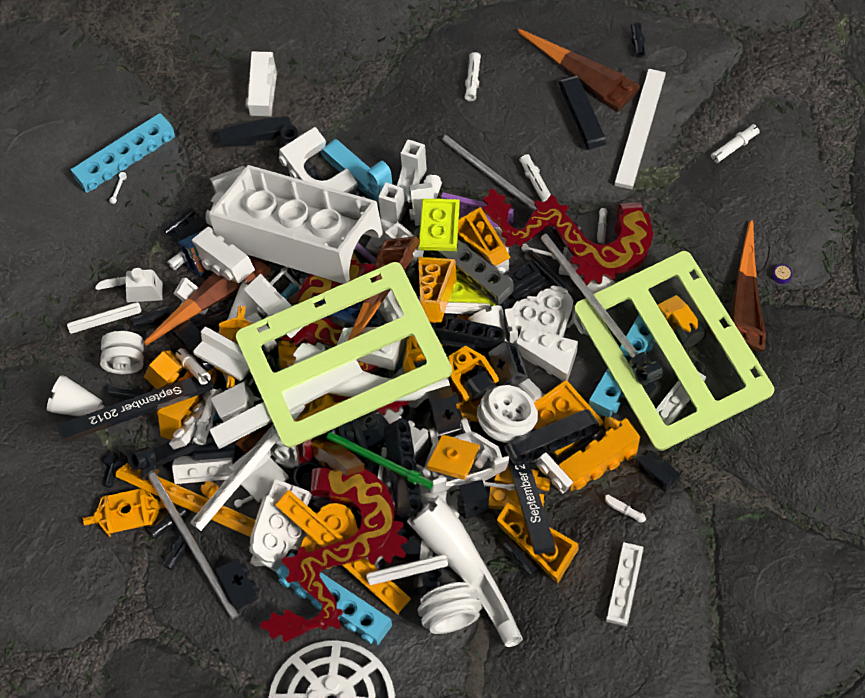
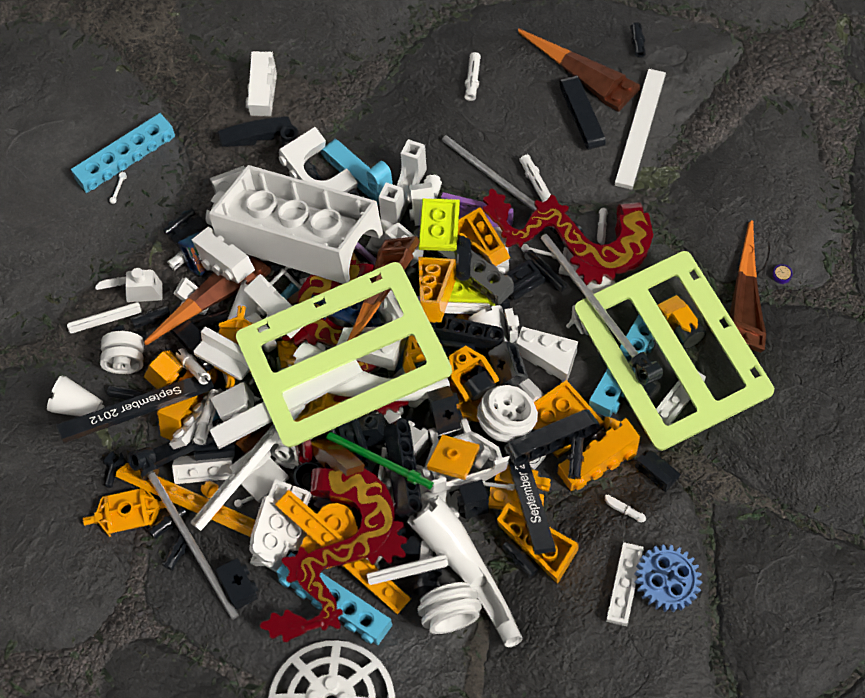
white plate [512,286,573,337] -> none
white plate [535,453,573,494] -> none
white pin [711,124,759,163] -> none
none -> black piece [456,236,471,281]
none -> black pin [568,437,584,480]
none -> medium blue gear [634,545,702,612]

